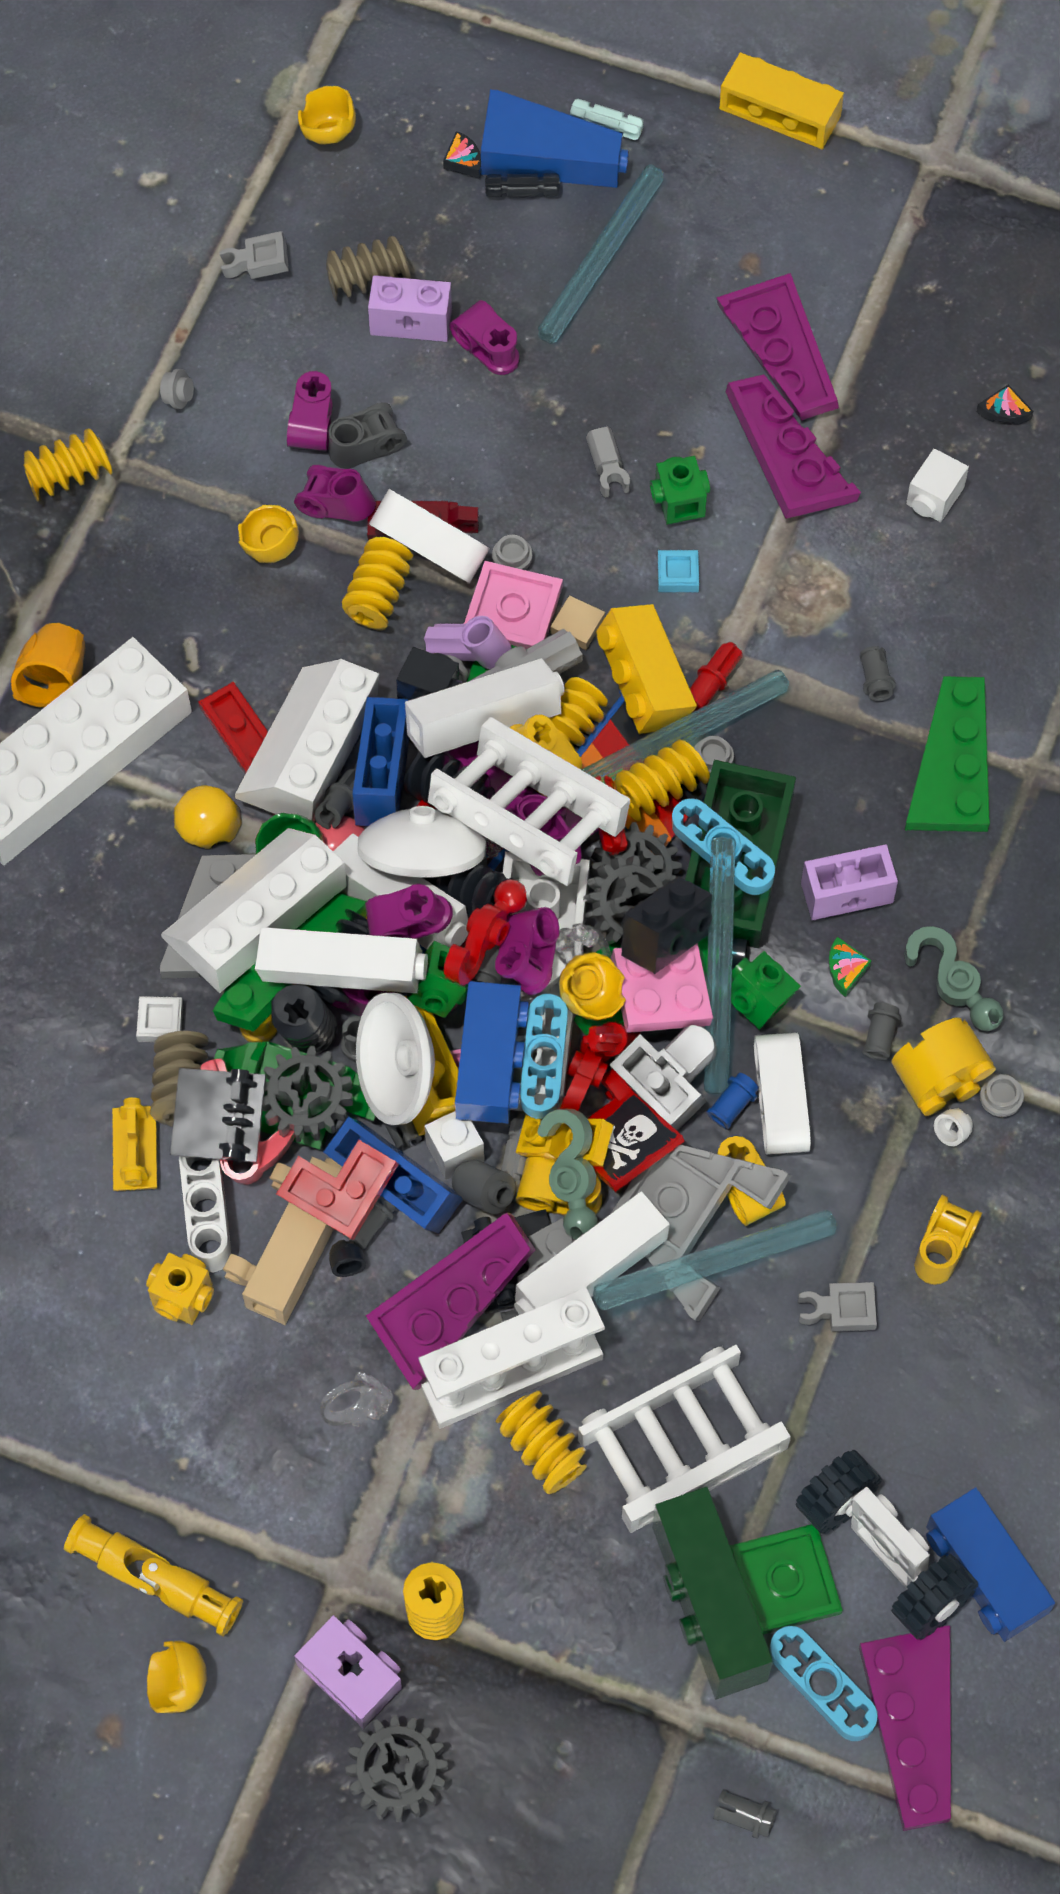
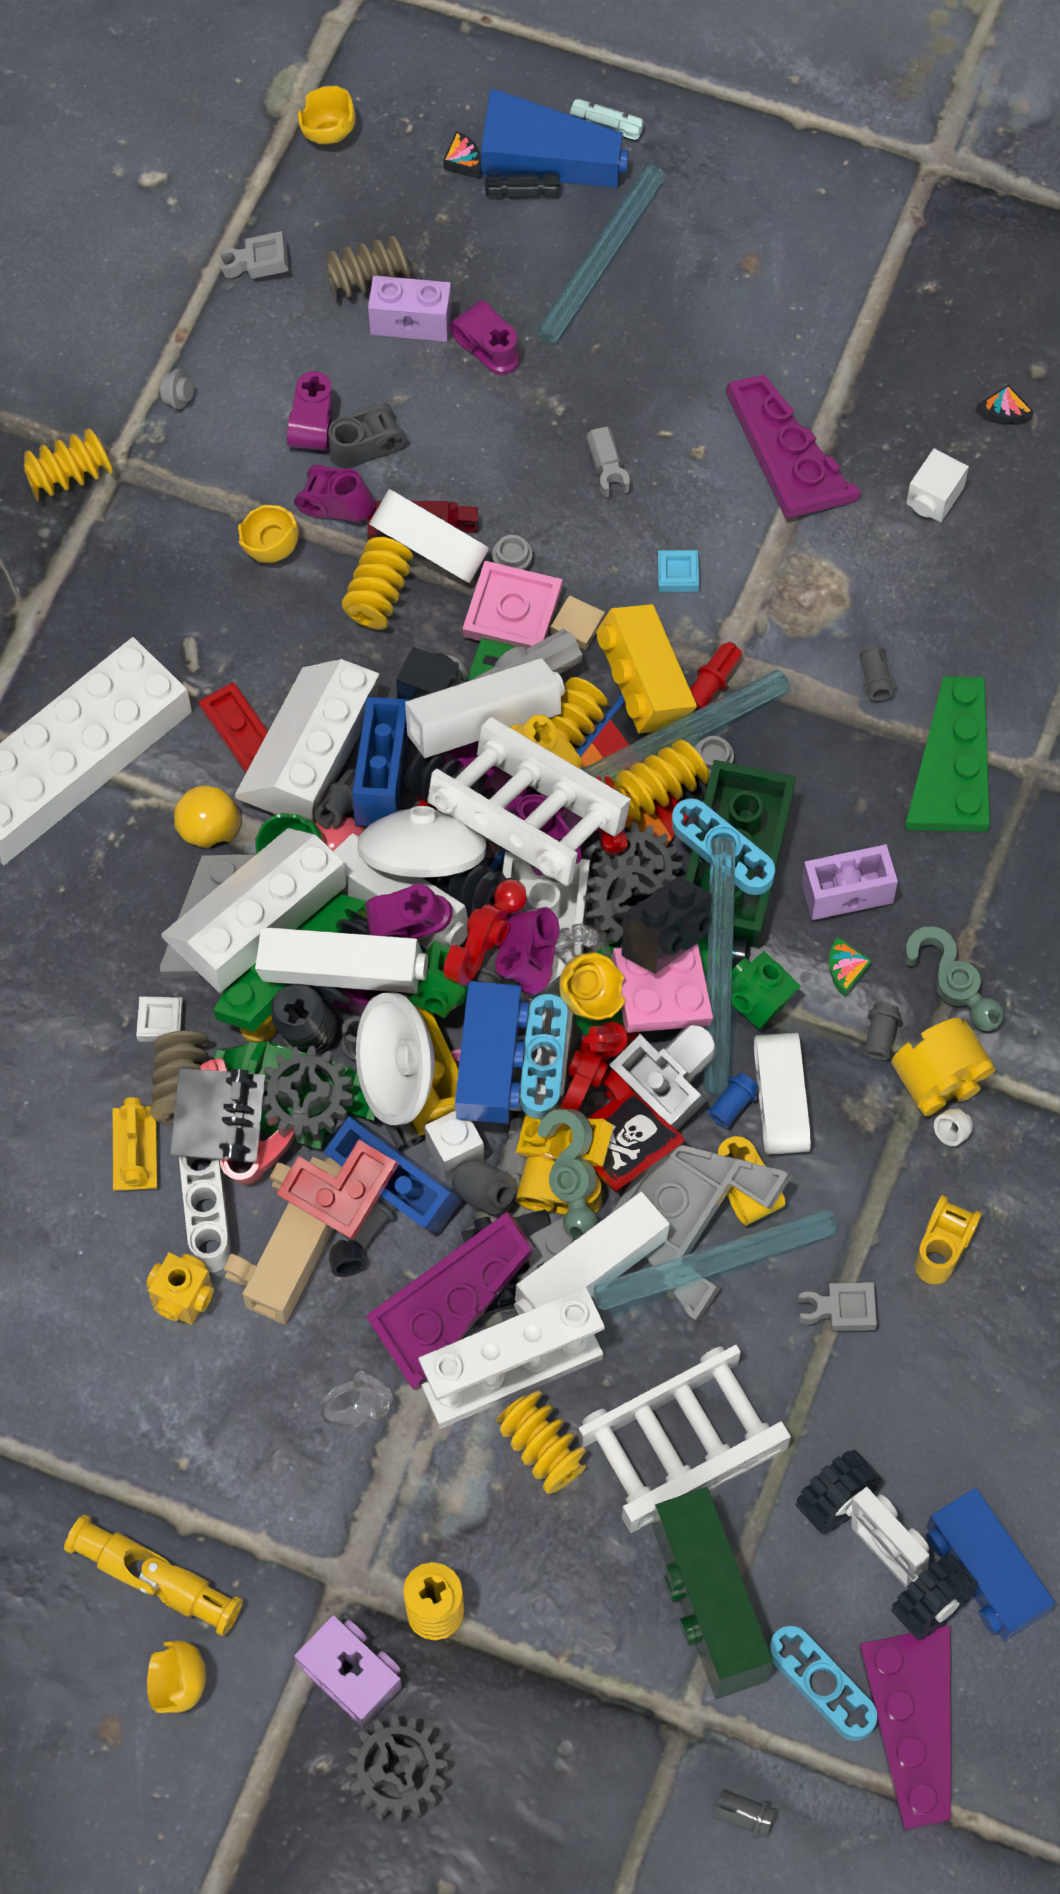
light orange helmet [11,623,85,708] -> none
lavender piece [424,616,511,669] -> none
green brick [650,456,710,525] -> none
magenta wing [717,273,839,421] -> none
yellow brick [719,52,844,150] -> none
green tile [730,1524,843,1635] -> none
light grey plate [980,1074,1024,1117] -> none

